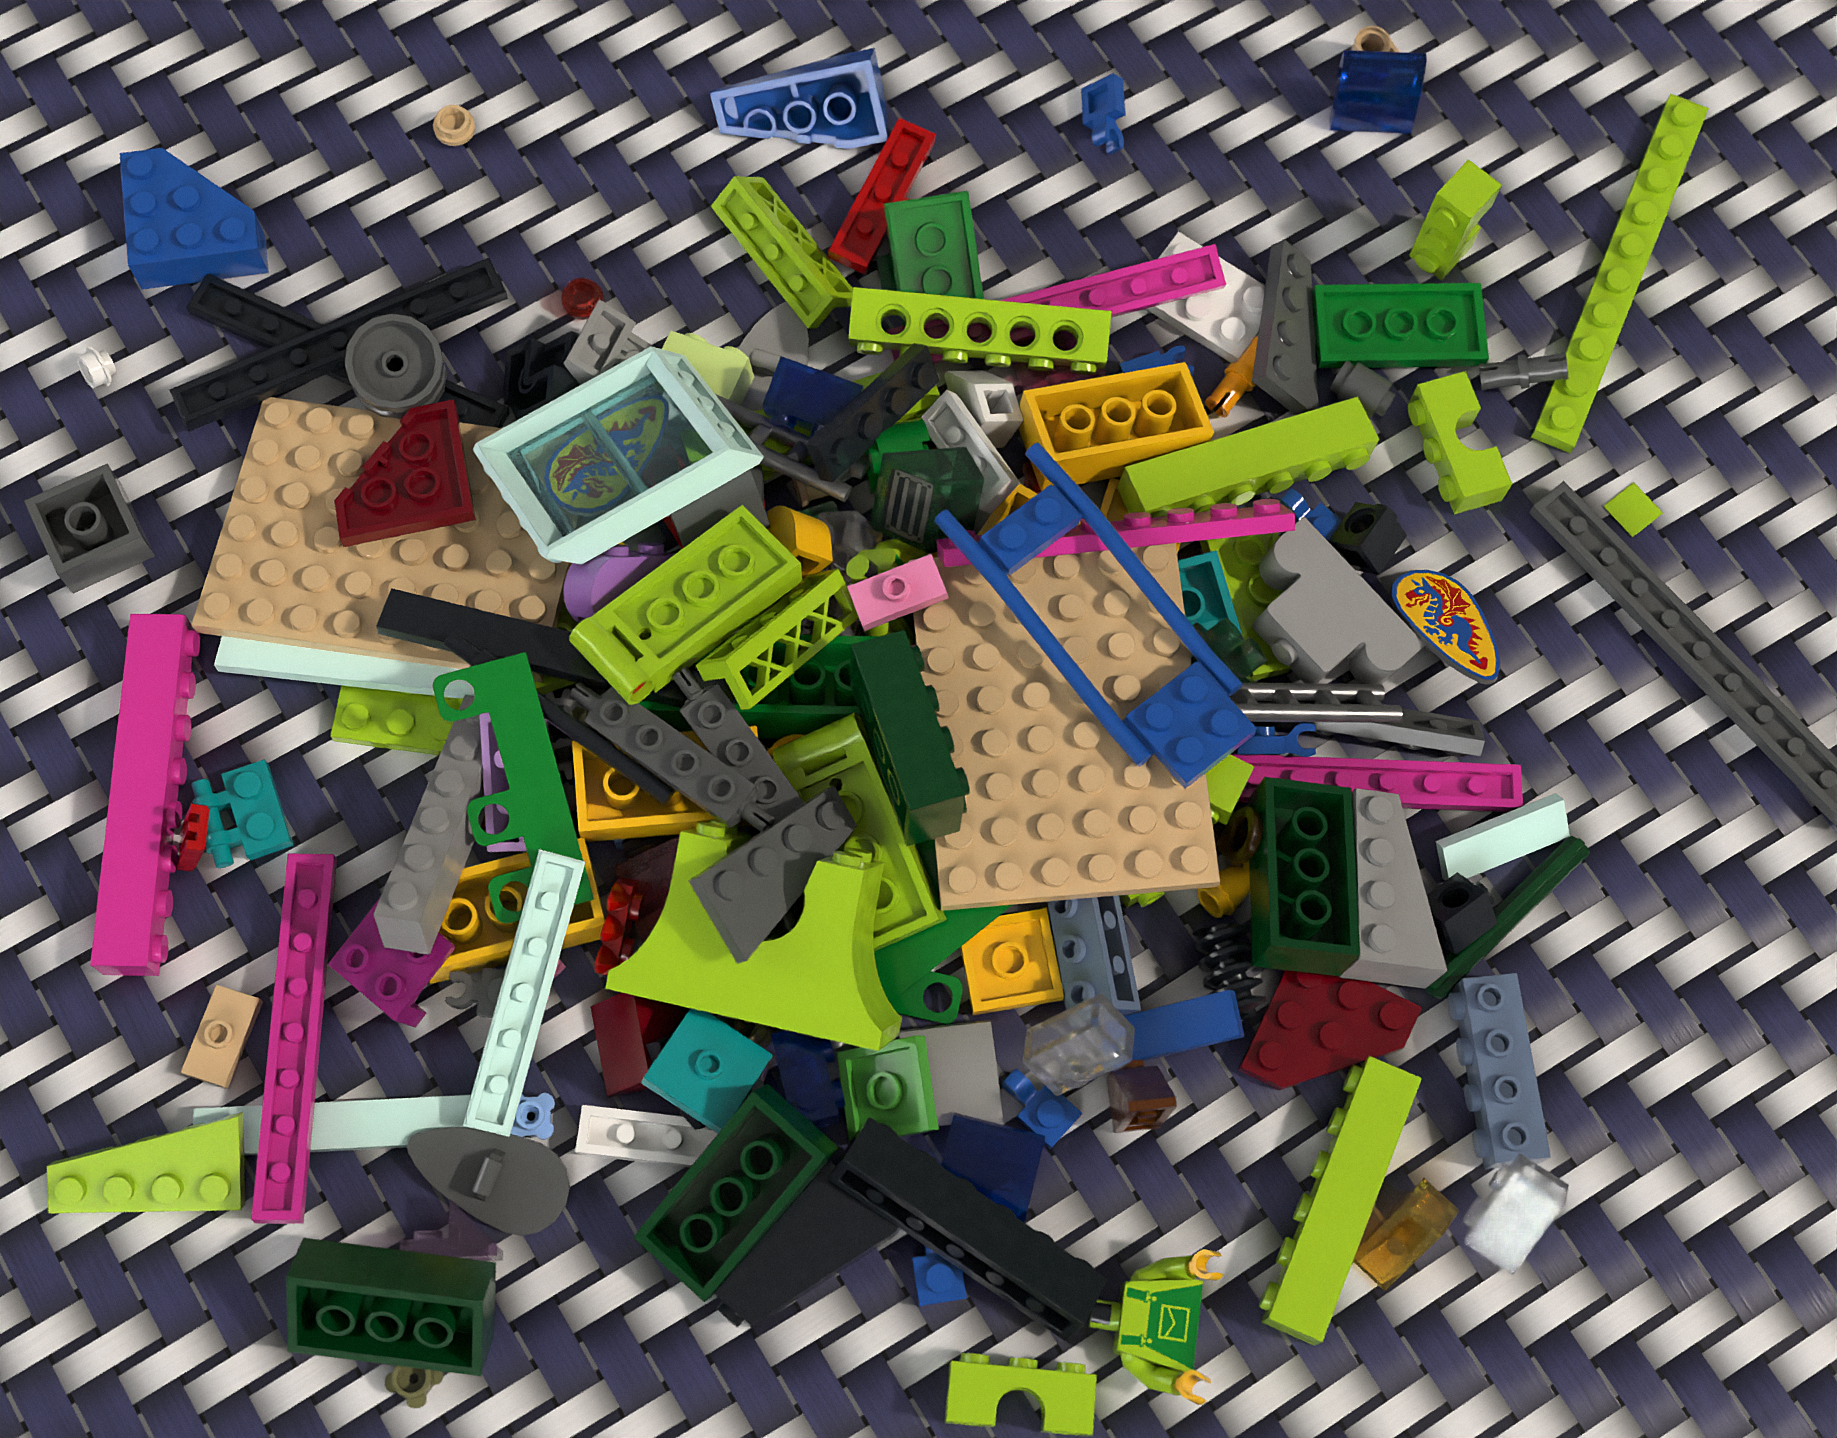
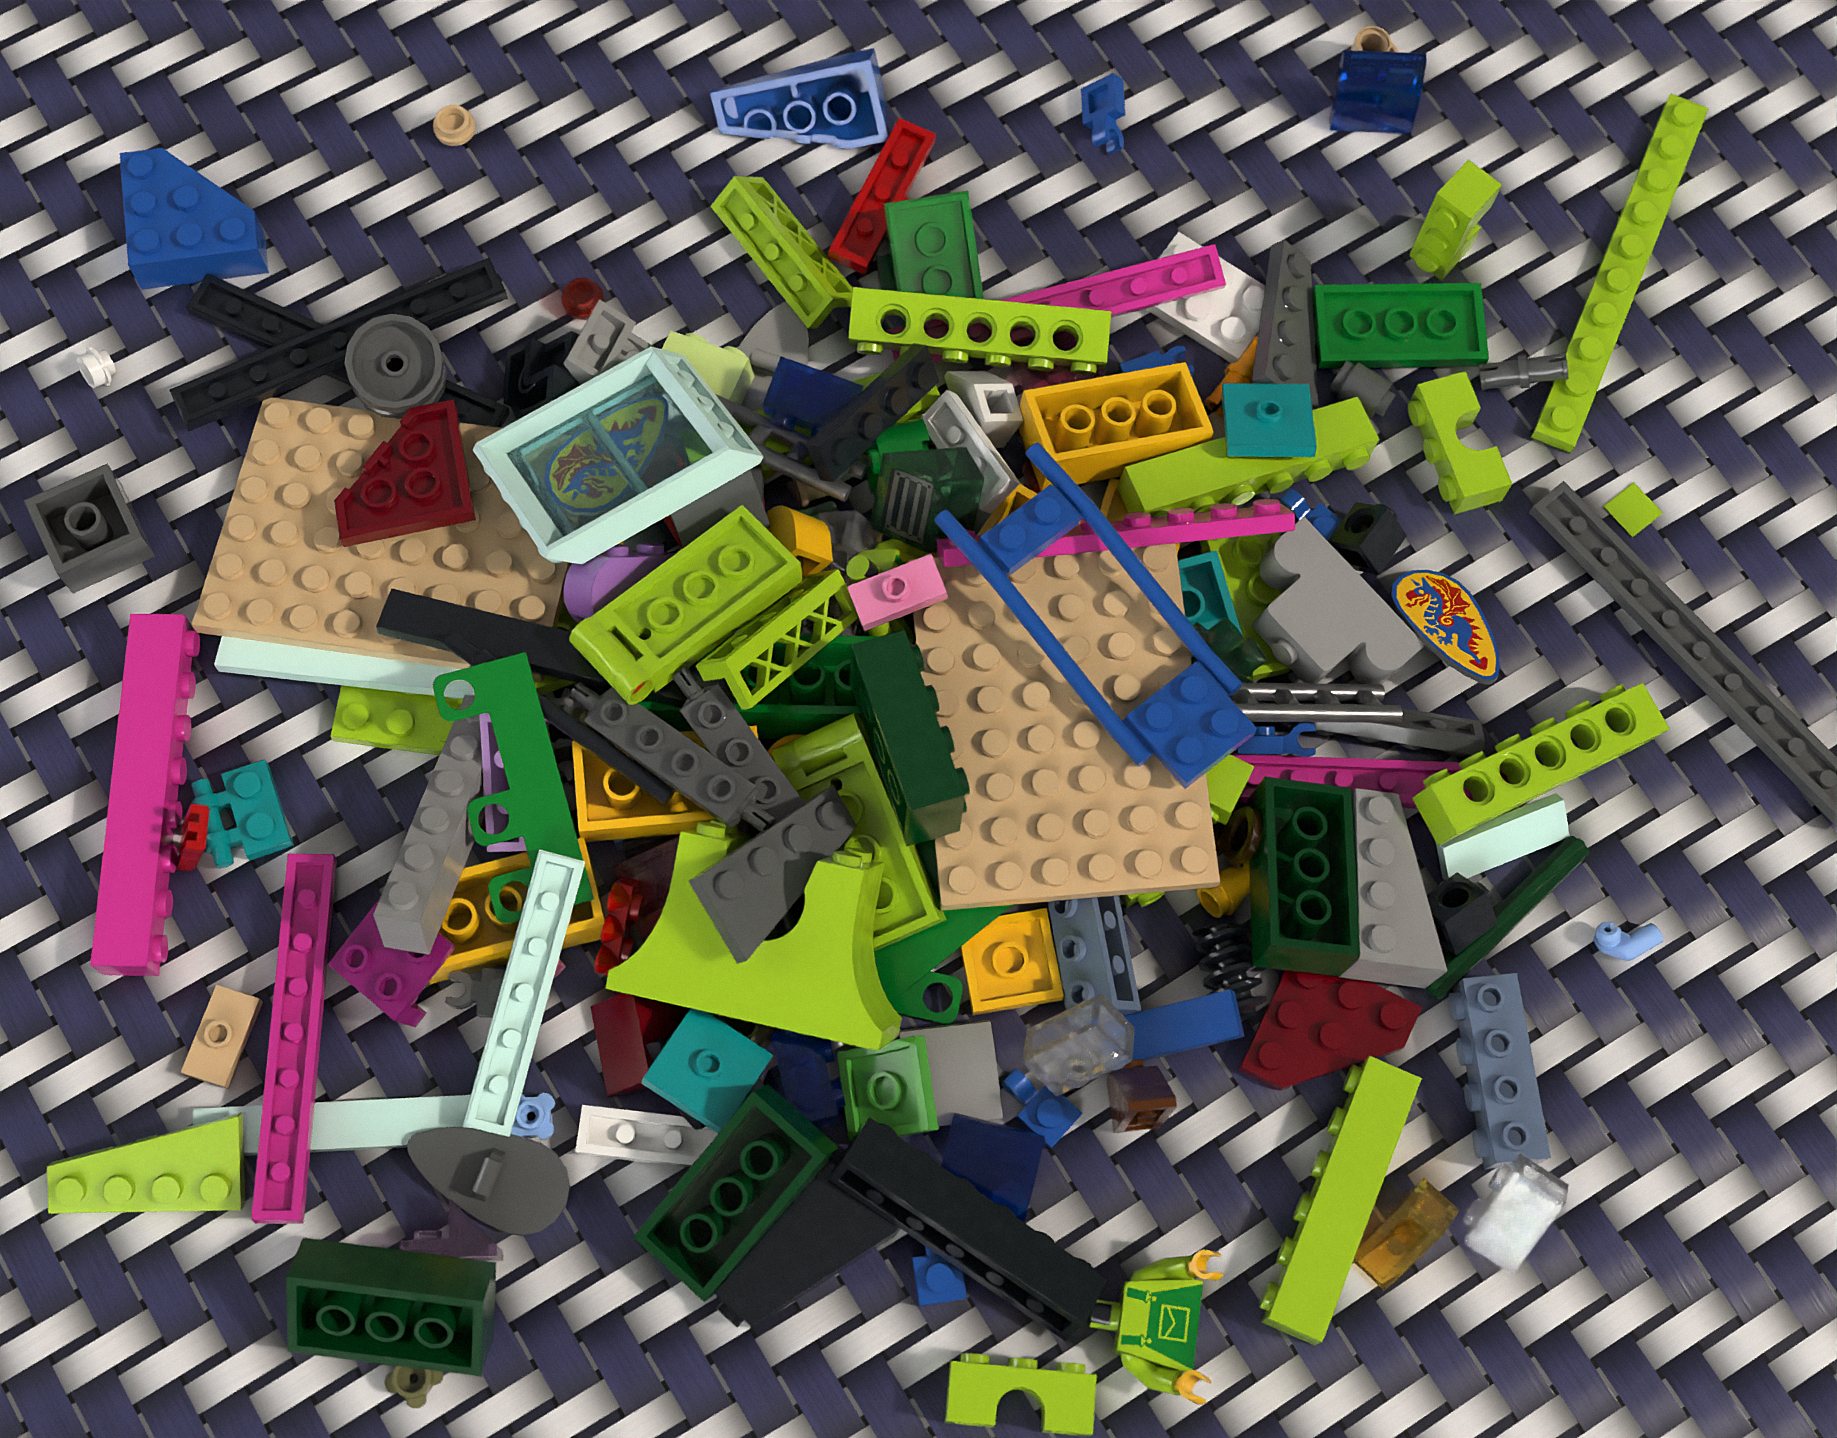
none -> teal plate [1221,383,1317,457]
none -> lime brick [1412,683,1670,846]
none -> light blue arm [1594,921,1663,961]

